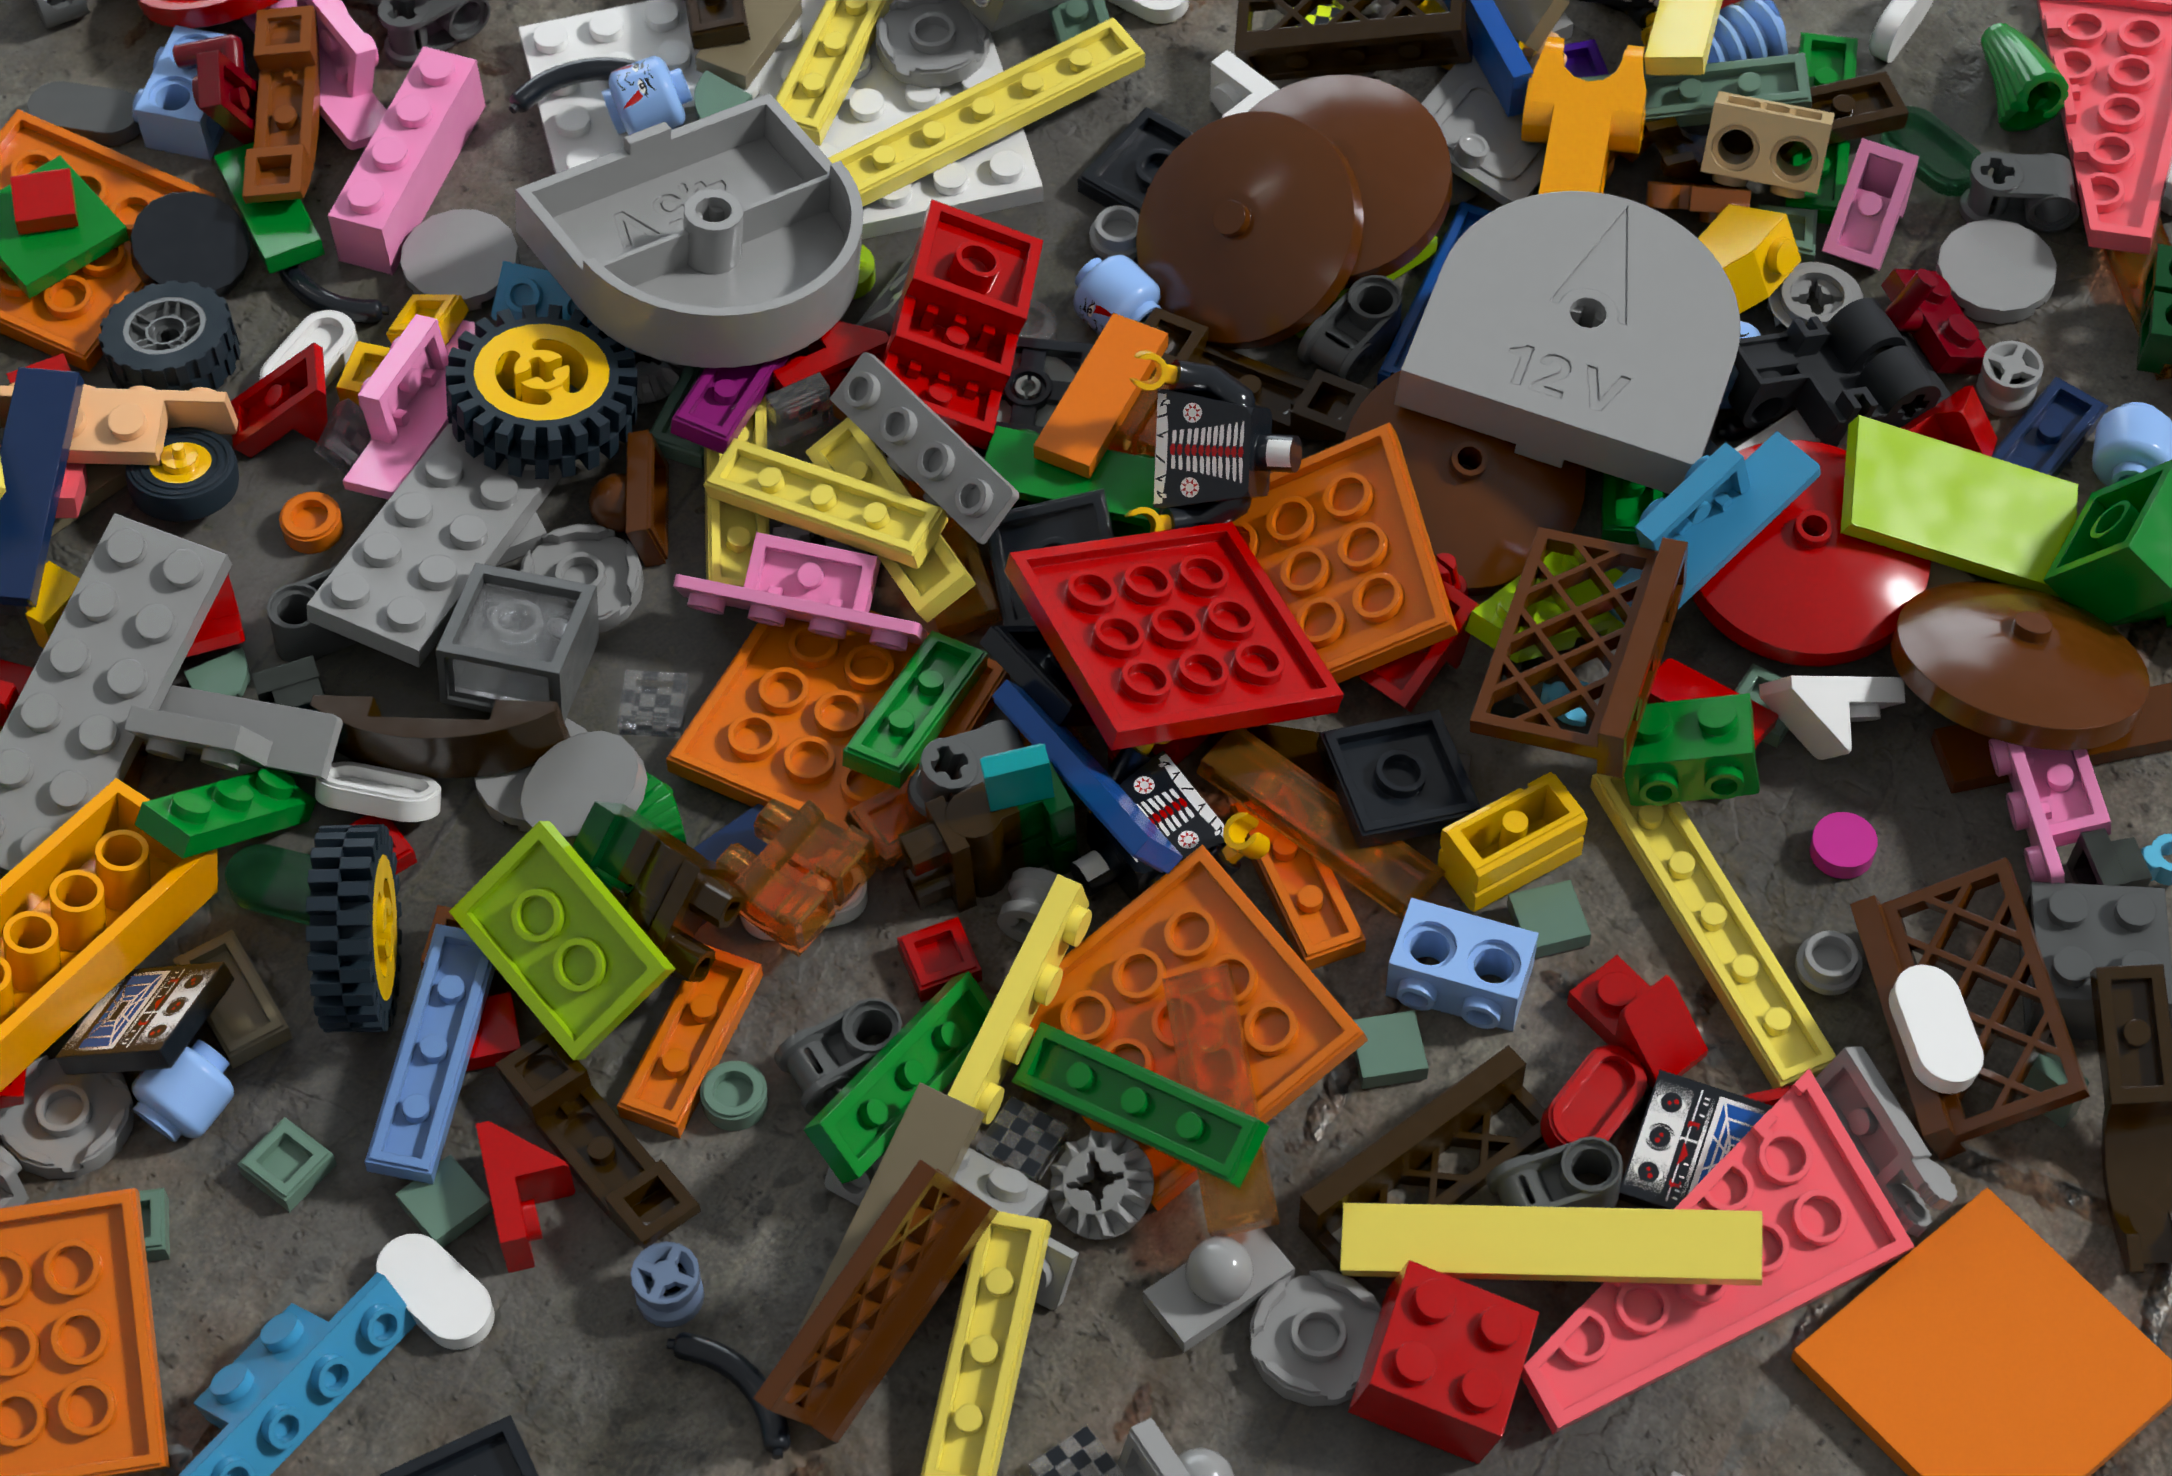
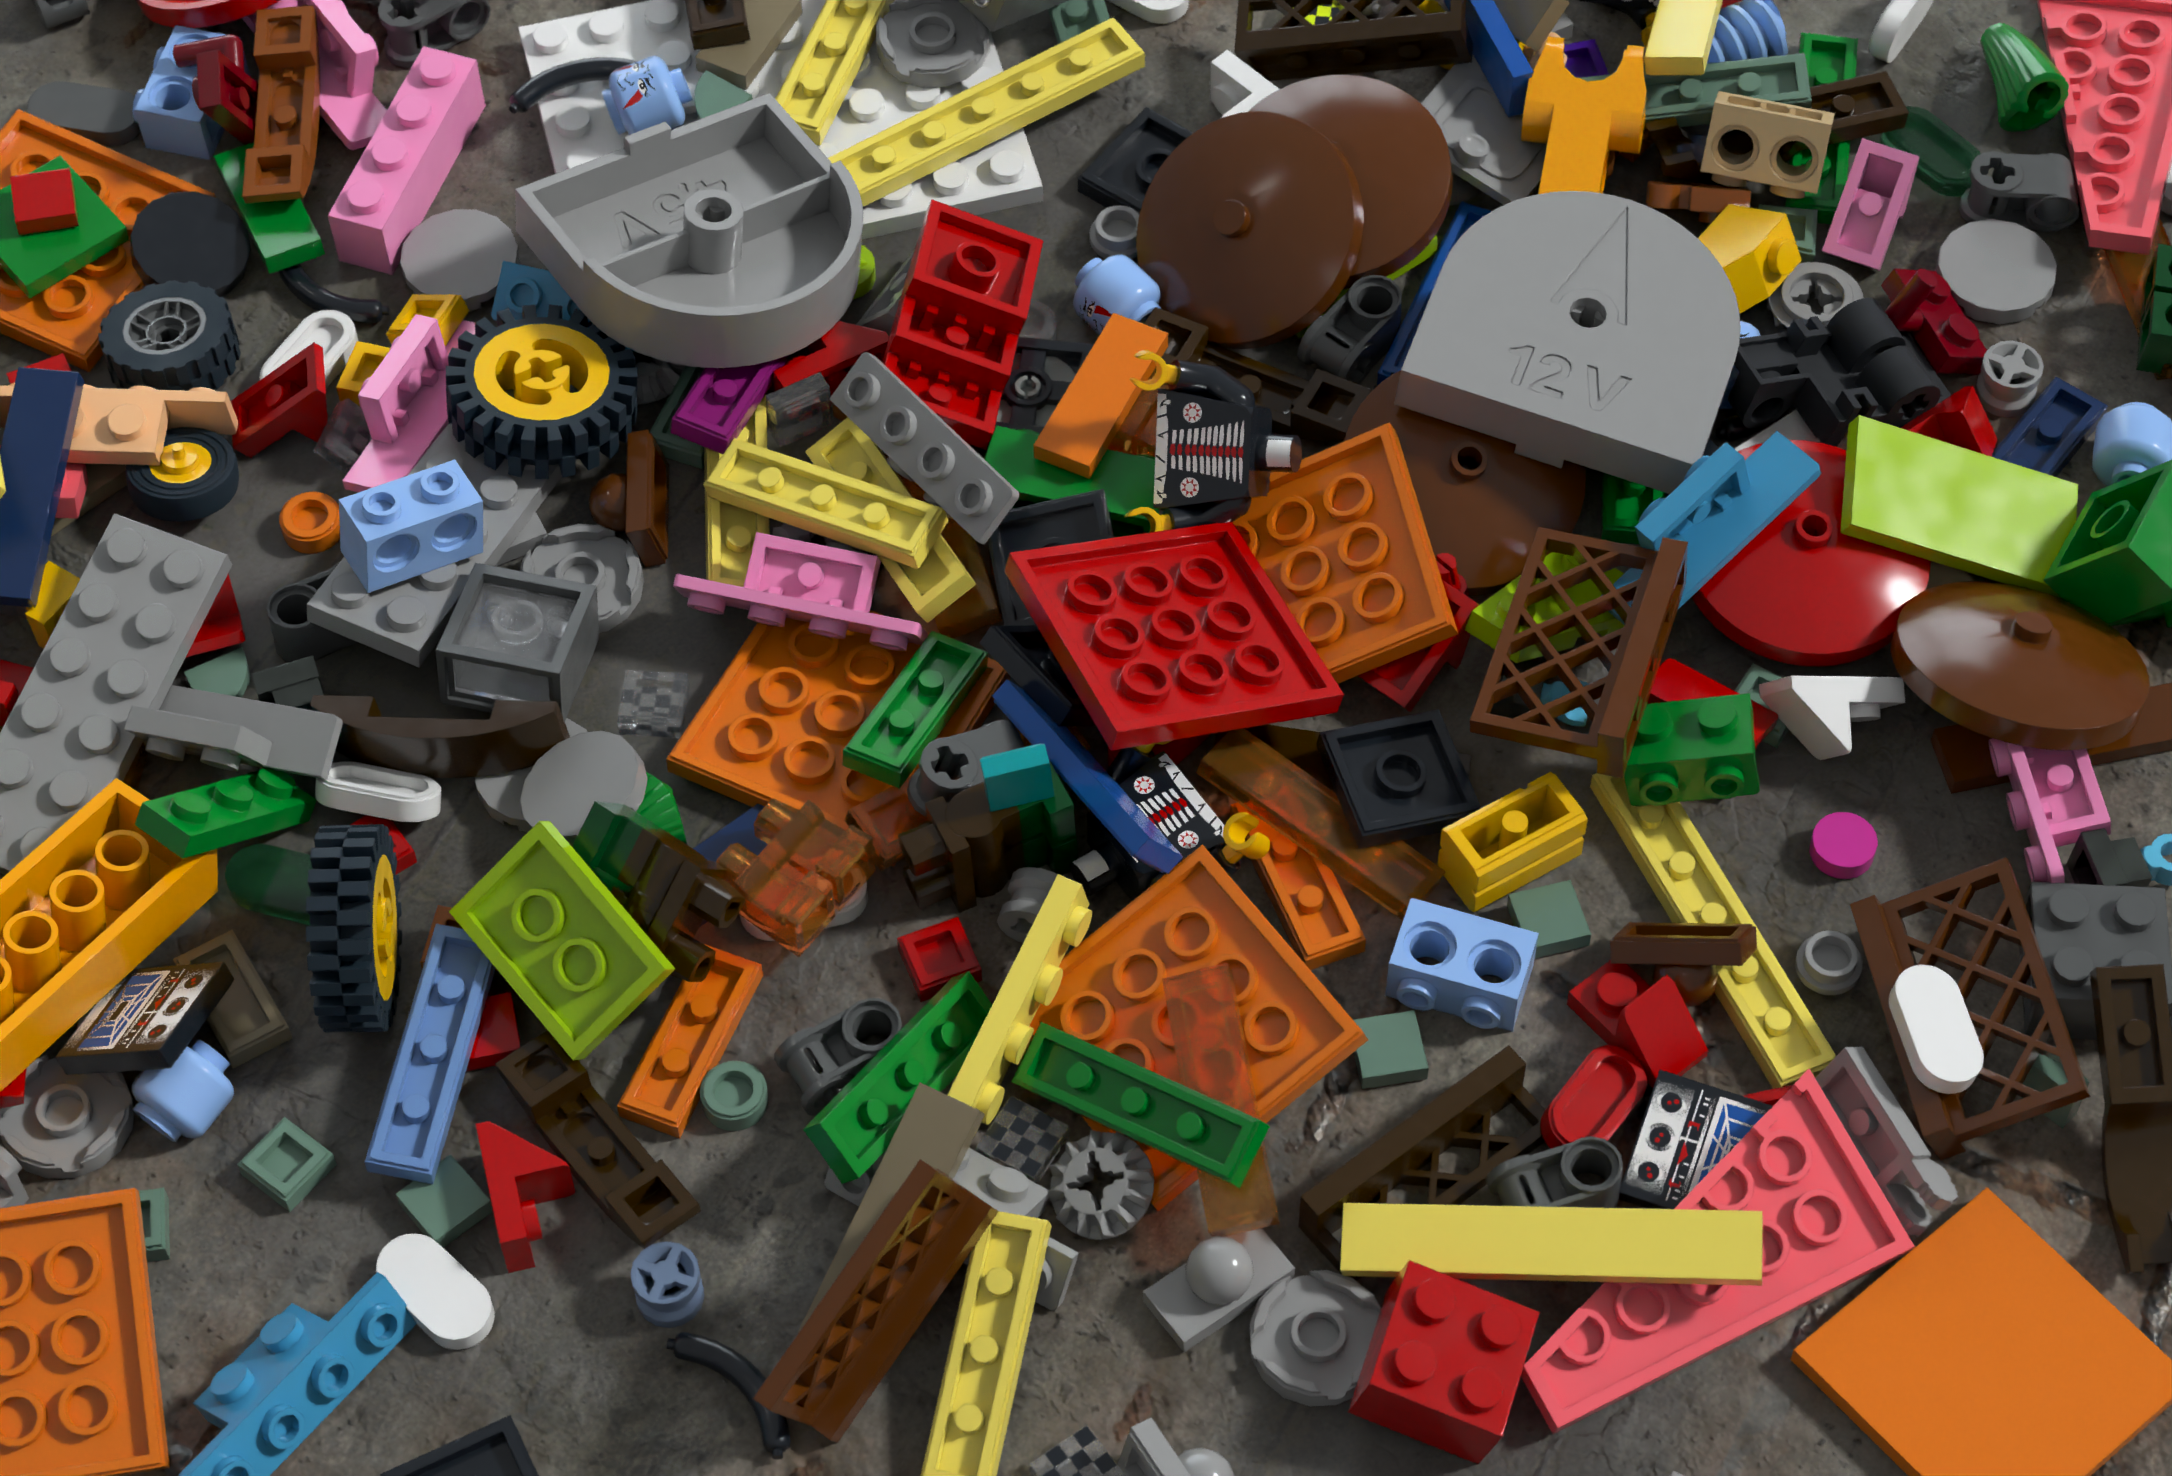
none -> light blue brick [339,459,483,593]
none -> reddish brown tile [1610,922,1757,1008]

